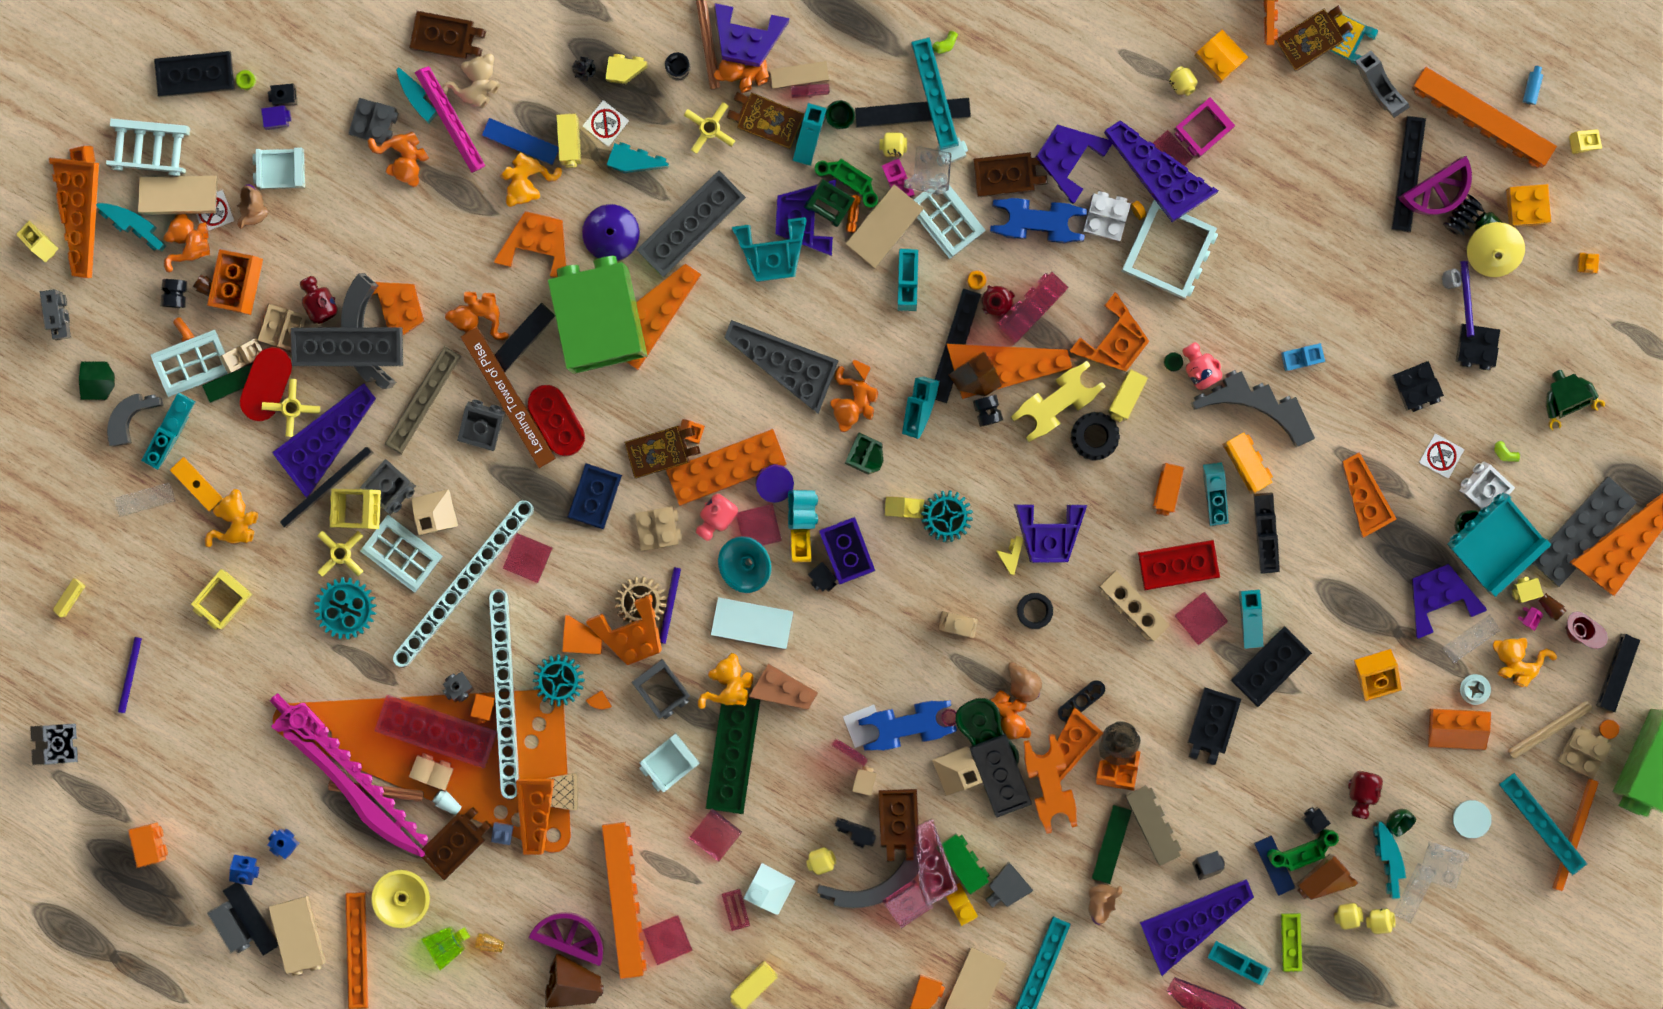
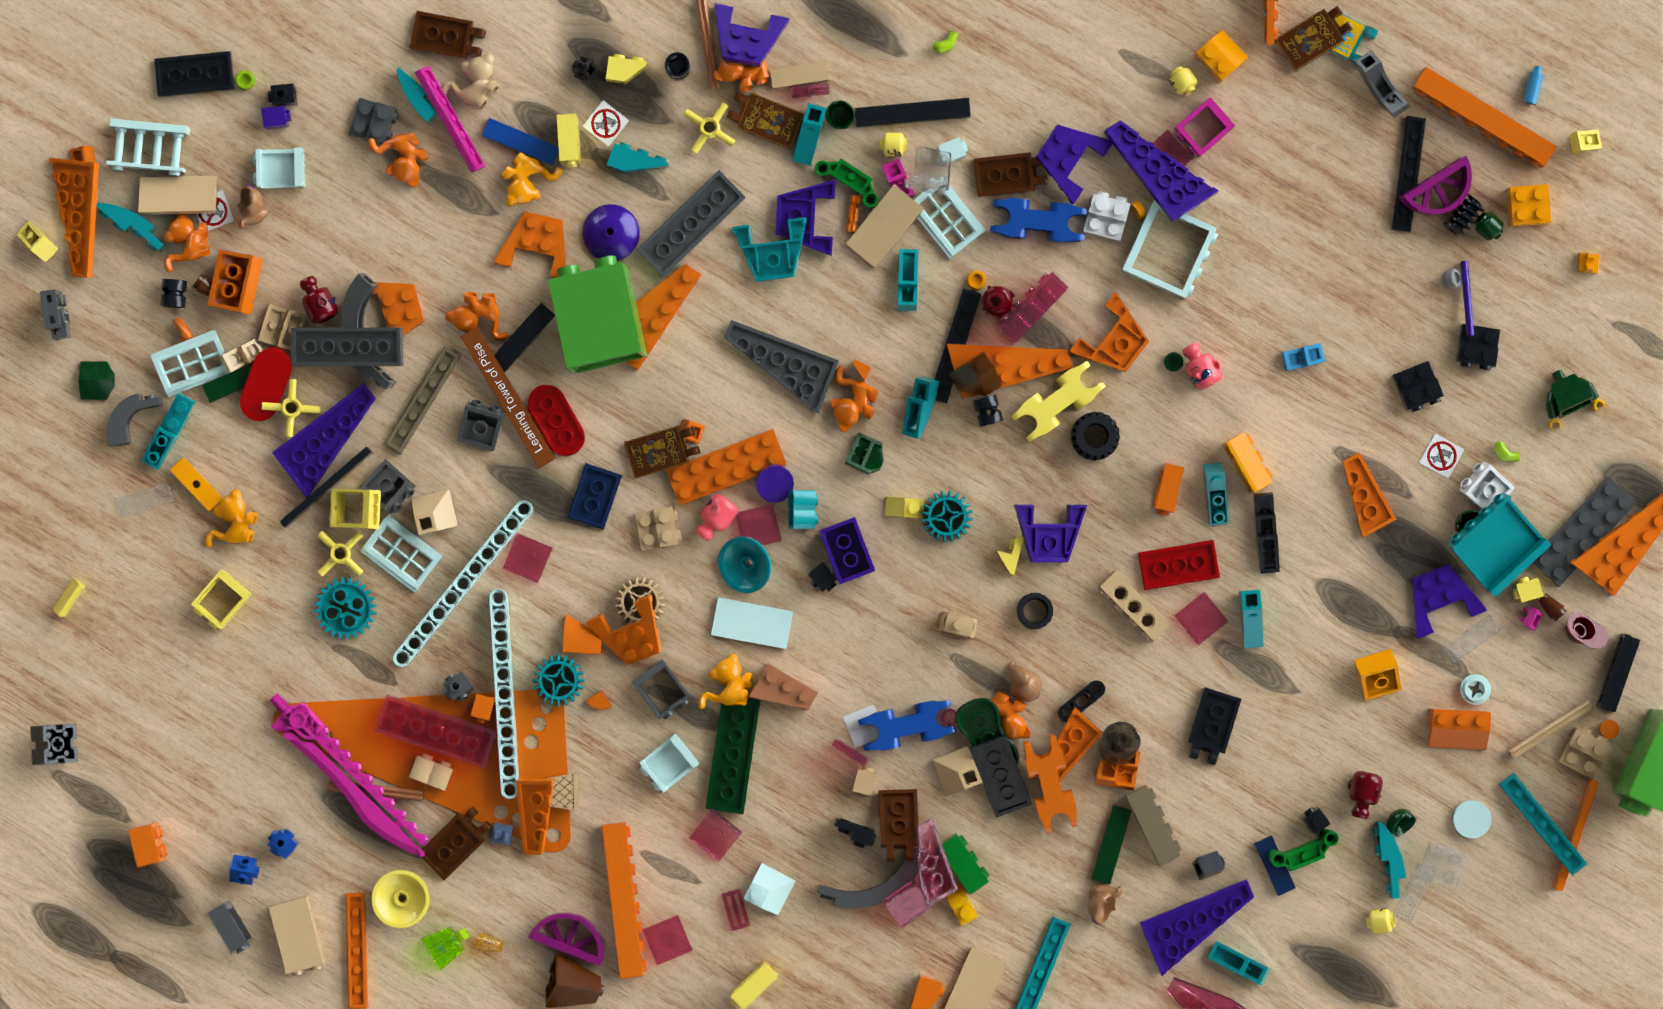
dark purple bar [118,637,142,713] -> none
black tile [223,883,279,956] -> none
light aqua cone [432,790,462,816] -> none
dark purple bar [660,567,681,644] -> none
yellow slope [791,529,811,562] -> none
dark green plate [804,179,855,227] -> none
light yellow head [806,847,836,875] -> none
teal tile [911,37,959,150] -> none
dark grey torso [985,862,1034,908] -> none
light yellow window [1108,370,1148,422] -> none
dark grey arch [1191,370,1315,447] -> none
black tile [1230,626,1312,707] -> none
lime tile [1281,913,1302,972] -> none
dark orange slope [1296,854,1358,900] -> none
light yellow head [1334,903,1363,930] -> none
light yellow dish [1467,222,1525,277] -> none
light orange animal [1493,638,1557,687] -> none

